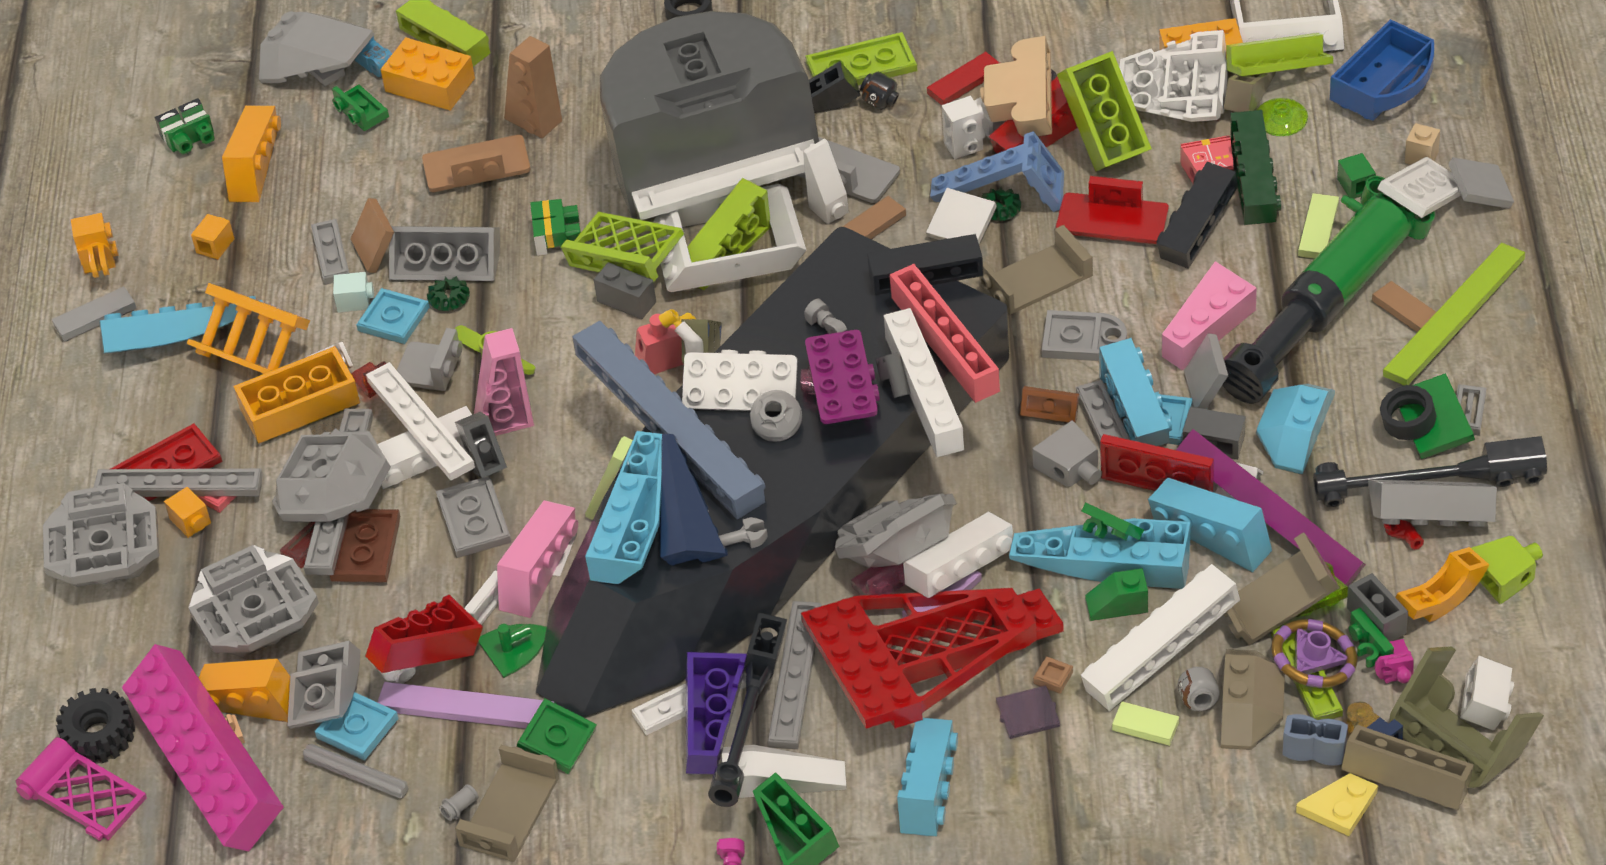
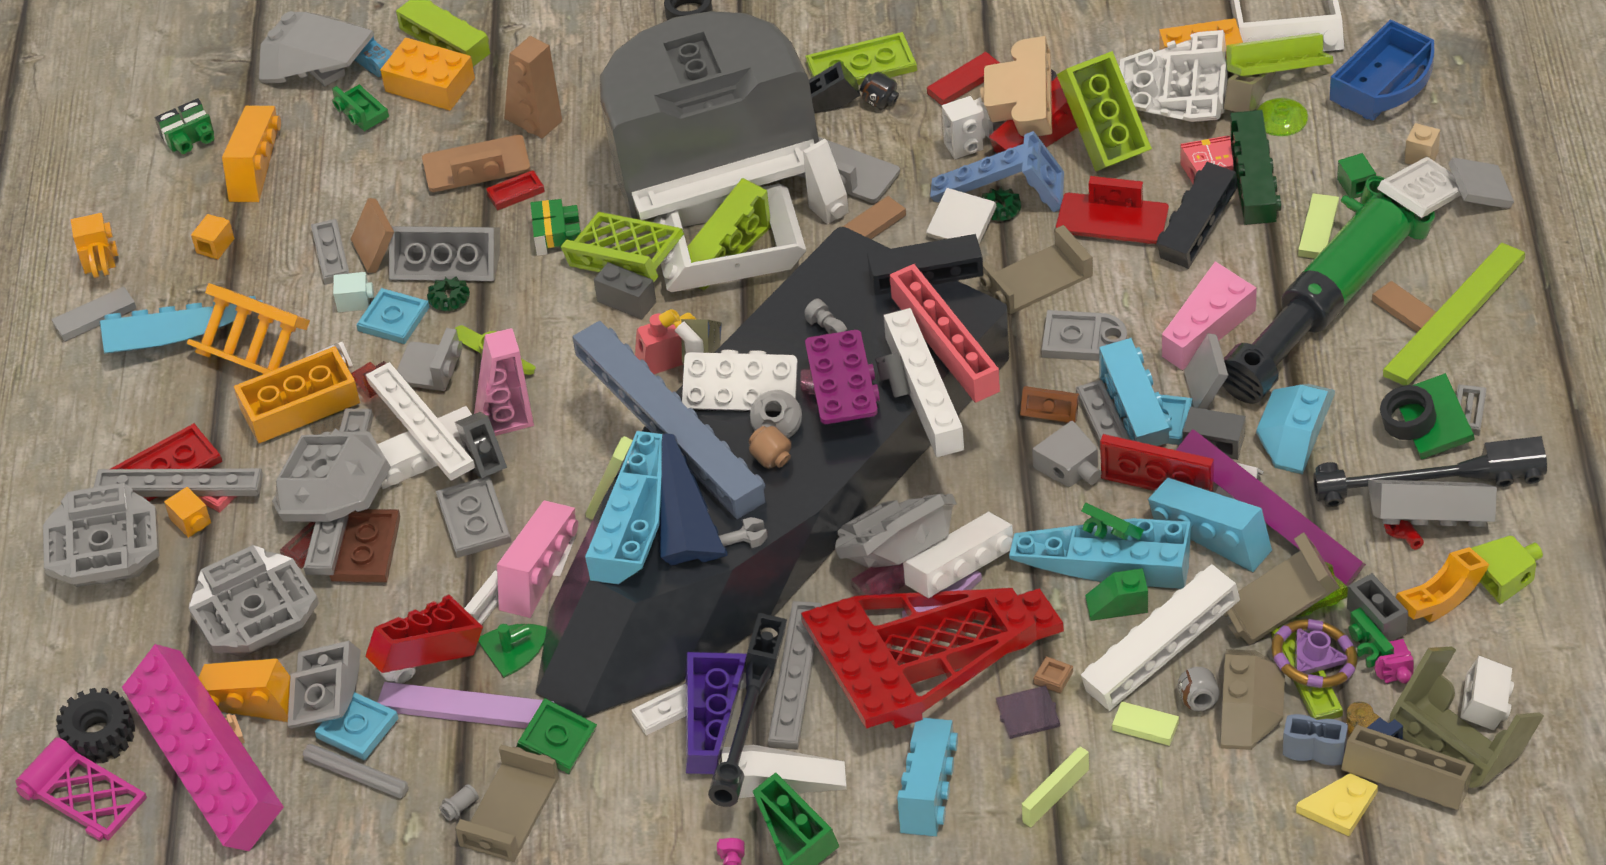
none -> red tile [486,170,545,211]
none -> medium nougat head [749,426,791,469]
none -> yellowish green tile [1022,746,1089,828]

